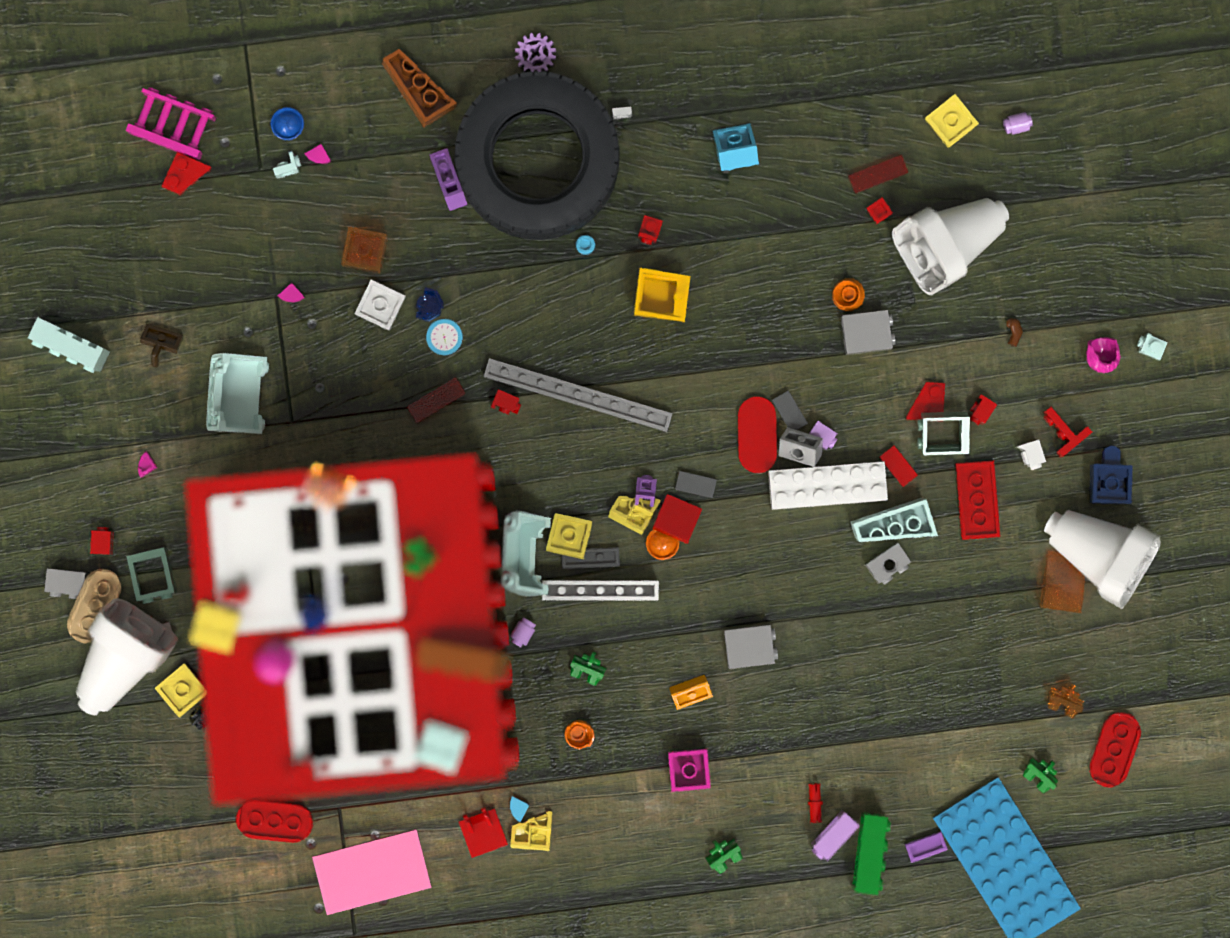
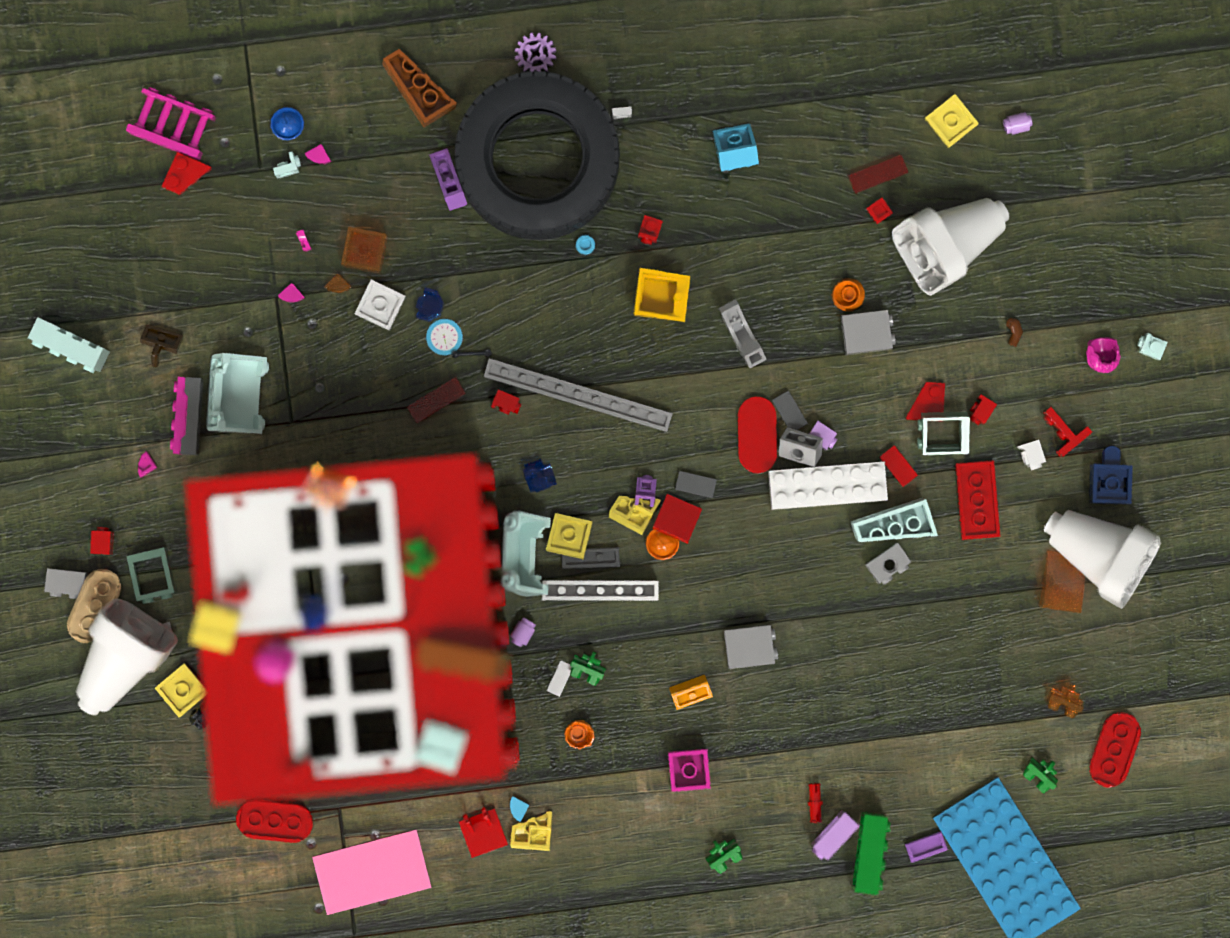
none -> piece [170,377,204,456]
none -> dark pink tile [296,230,312,252]
none -> clear orange tile [324,274,352,293]
none -> black hinge [452,349,492,358]
none -> clear blue hair [522,459,557,493]
none -> white sticker [547,661,572,697]
none -> light grey arch [719,299,767,368]

